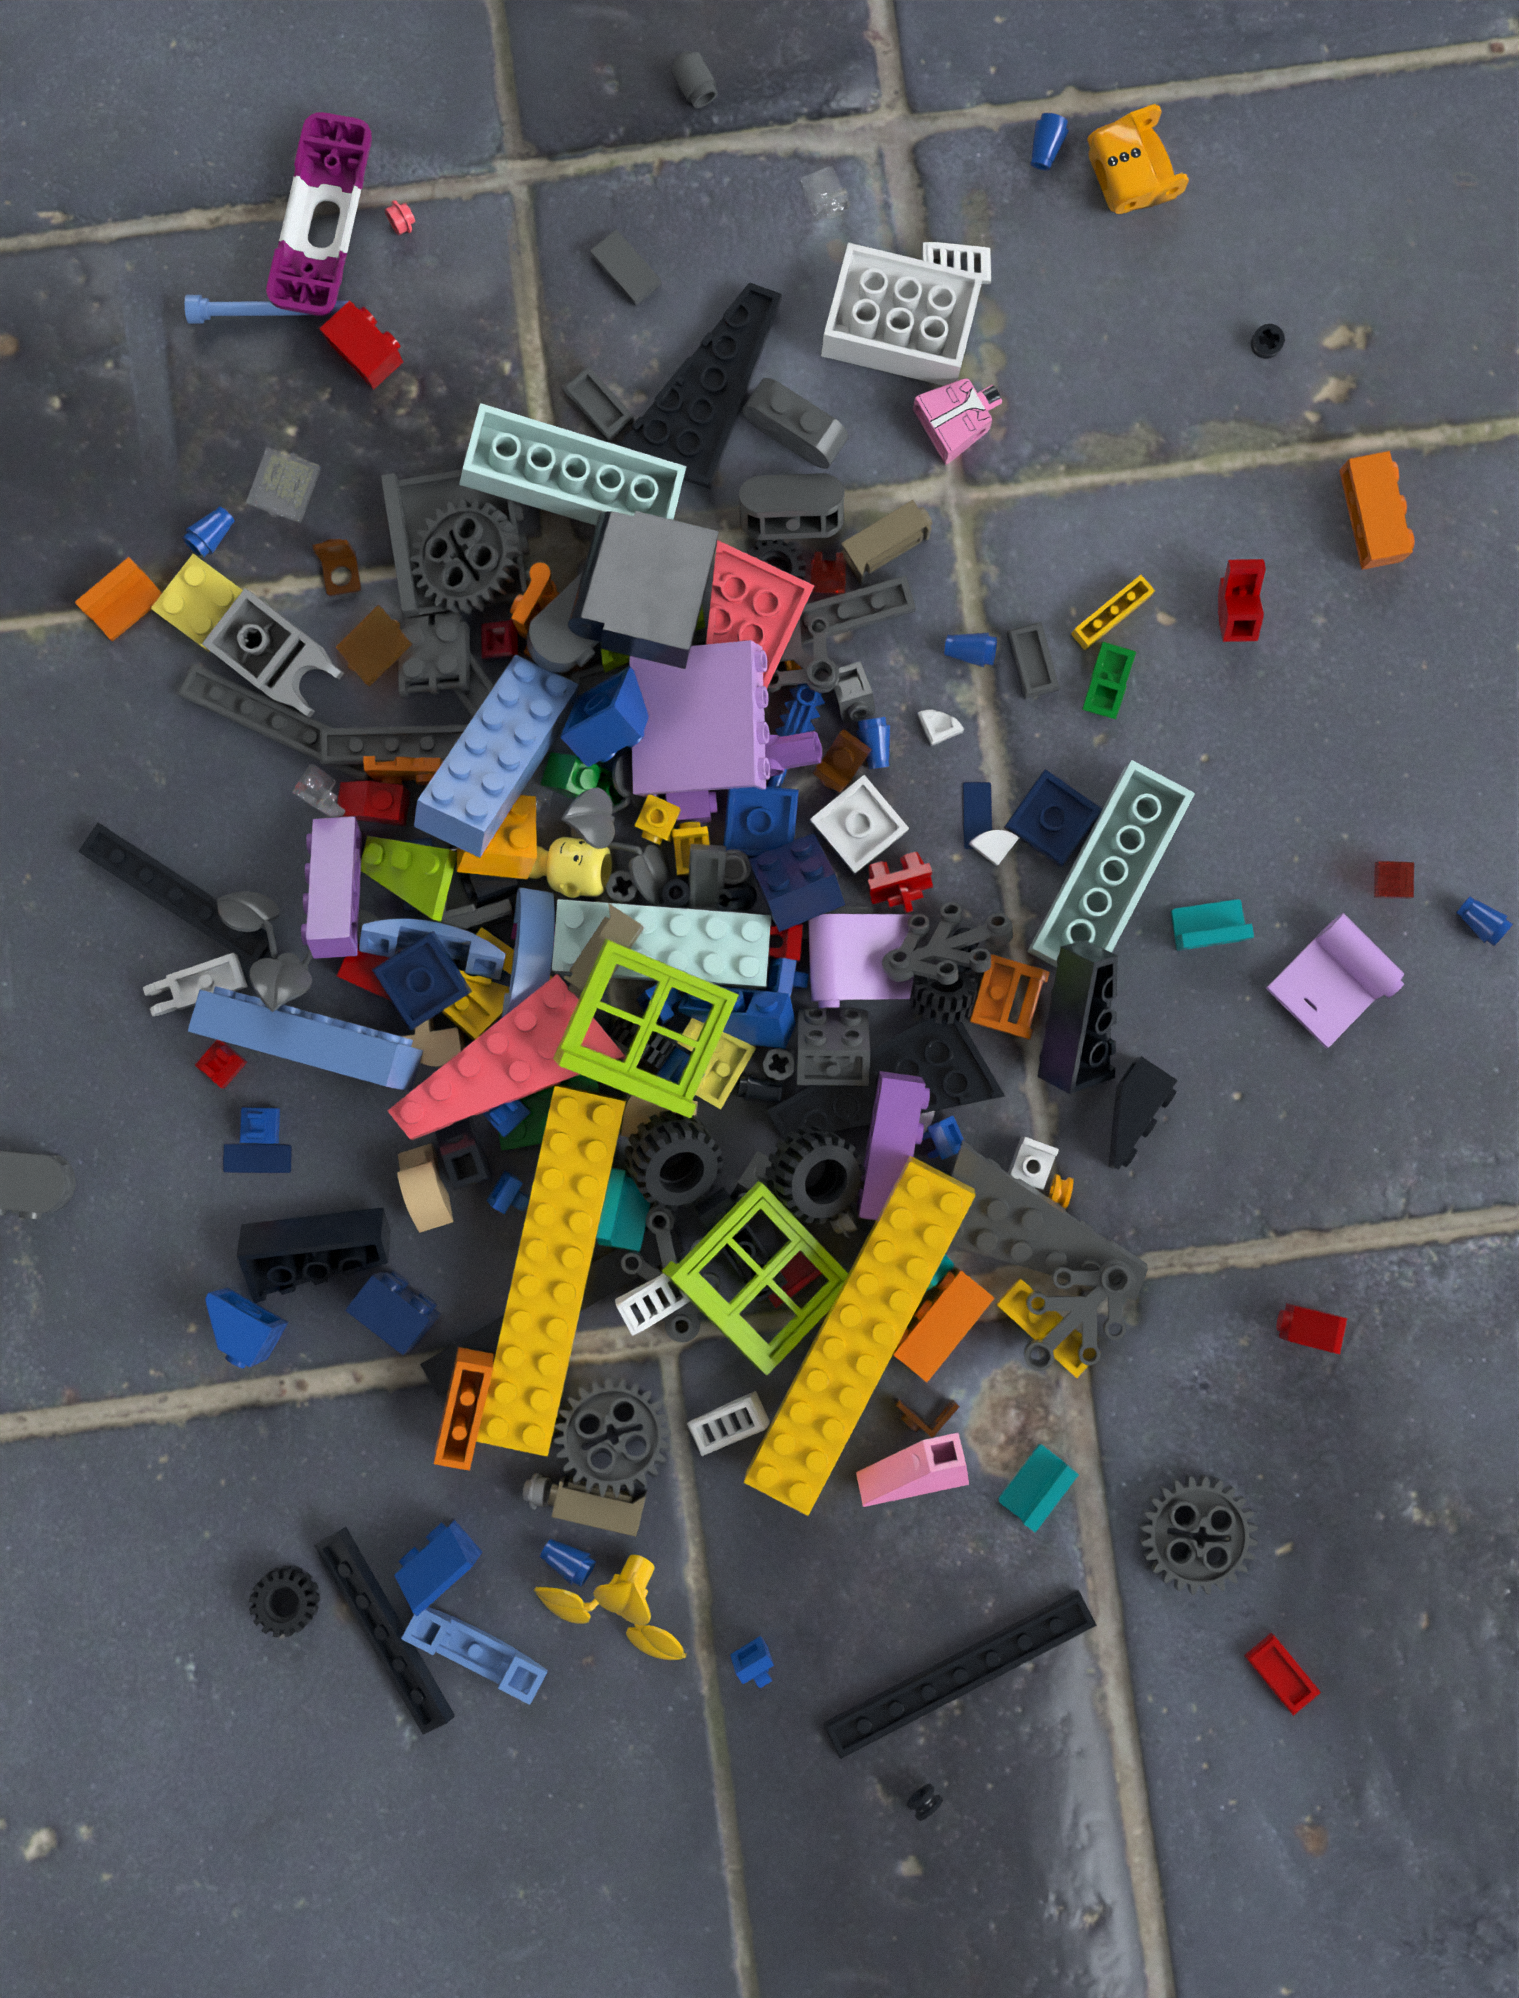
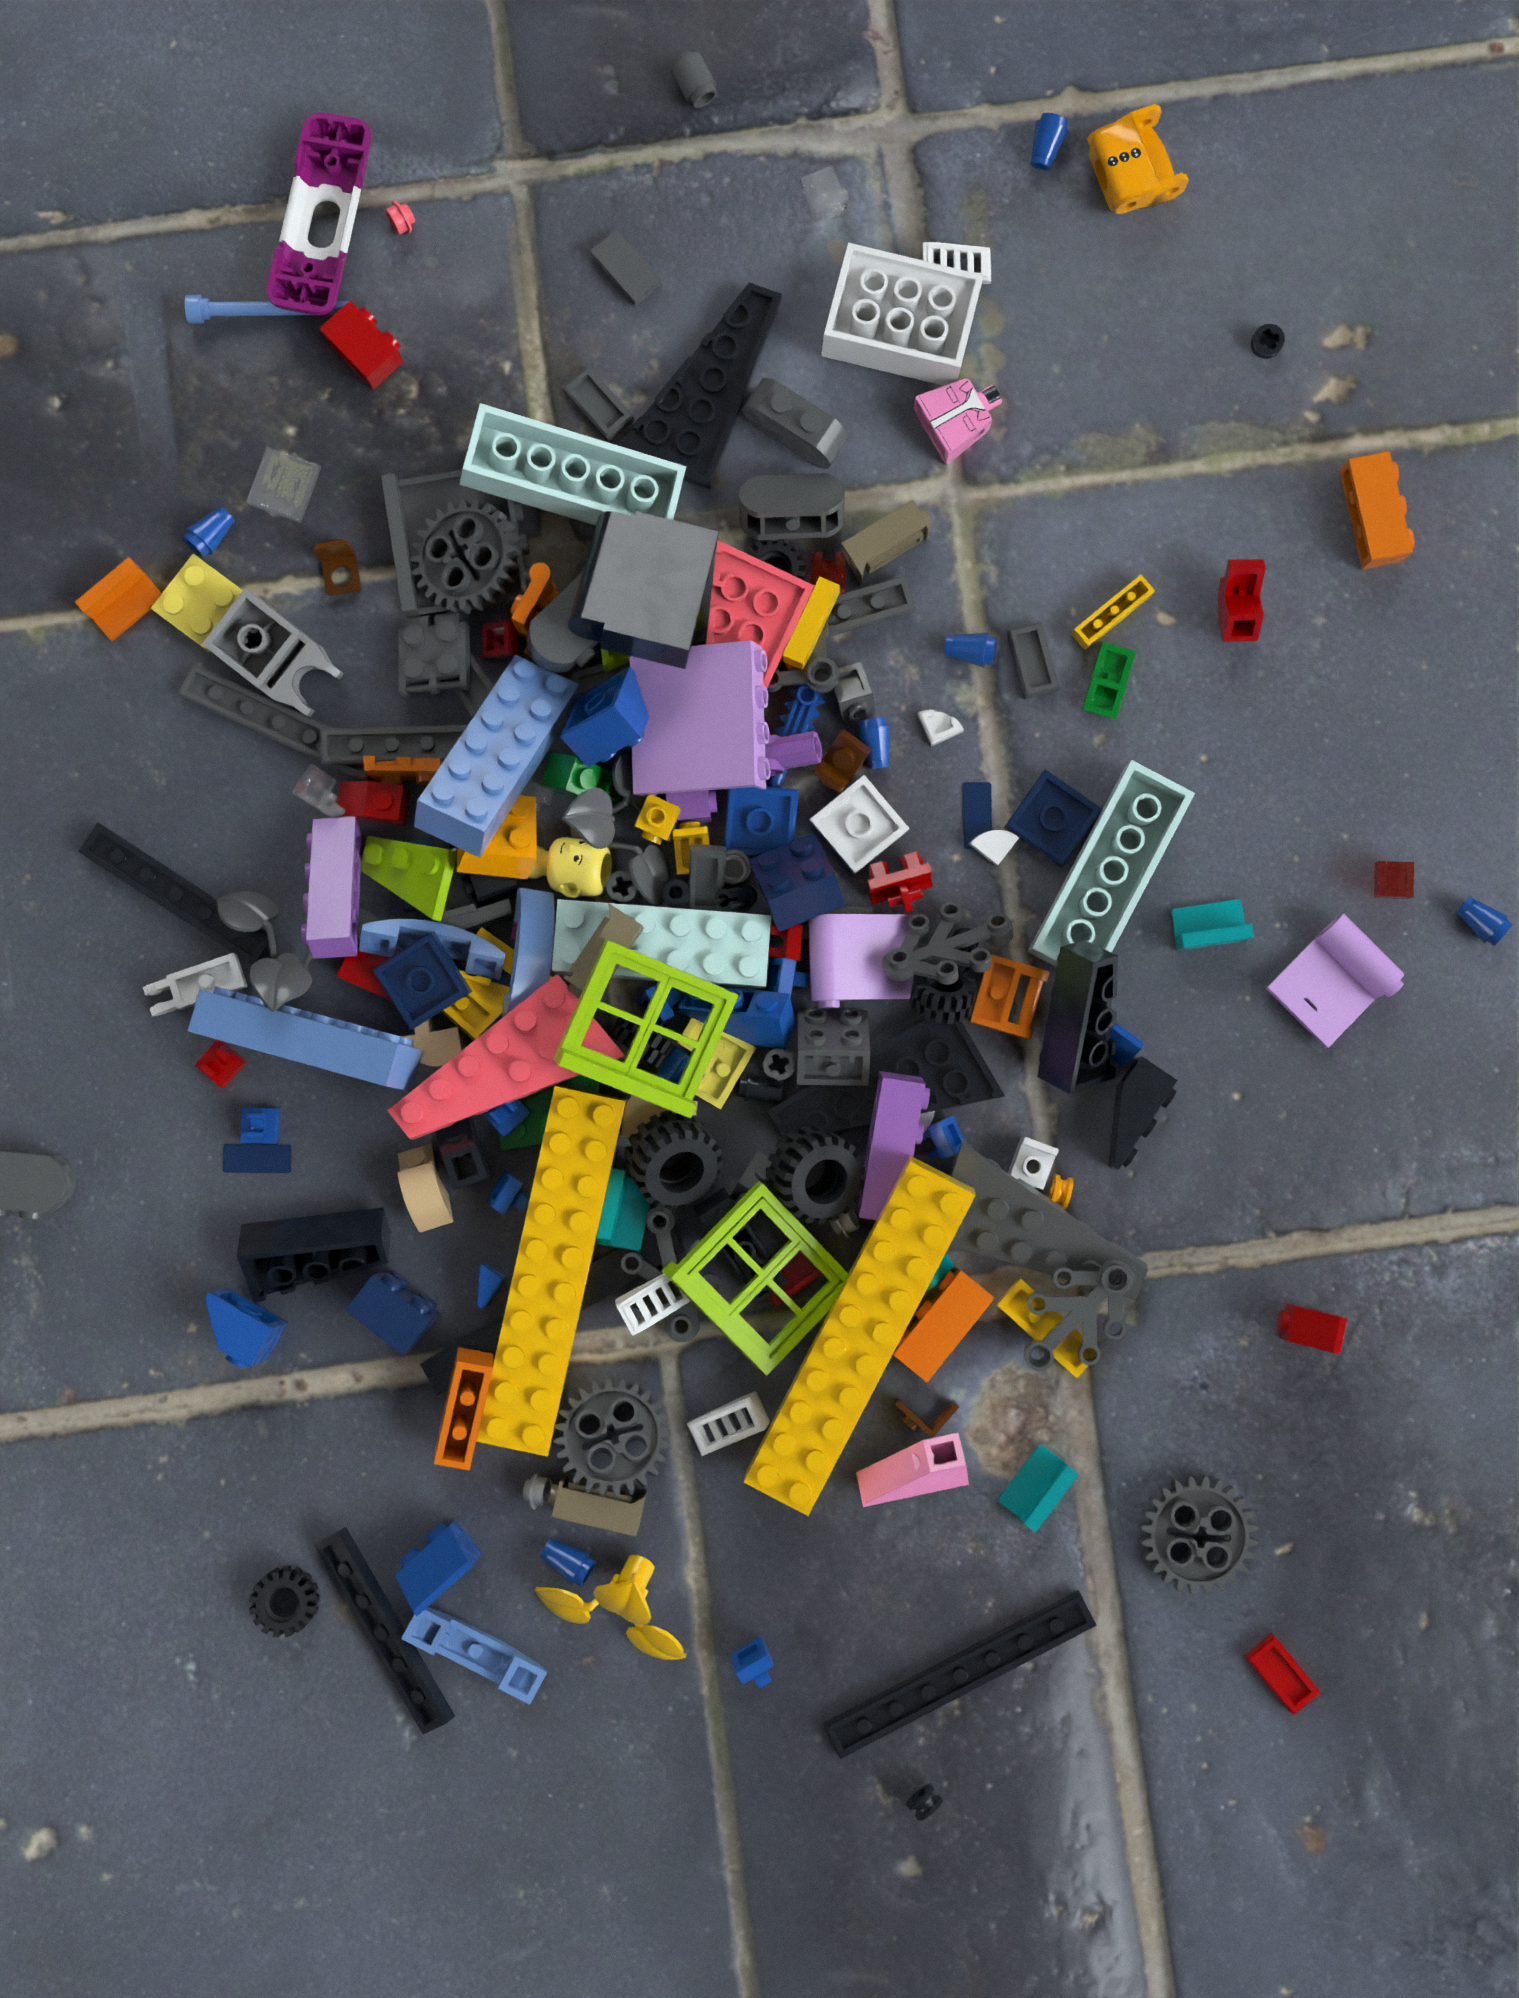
clear orange piece [336,604,412,687] -> none
none -> blue slope [477,1262,507,1309]
none -> yellow piece [782,576,840,670]
none -> blue slope [1110,1024,1144,1066]

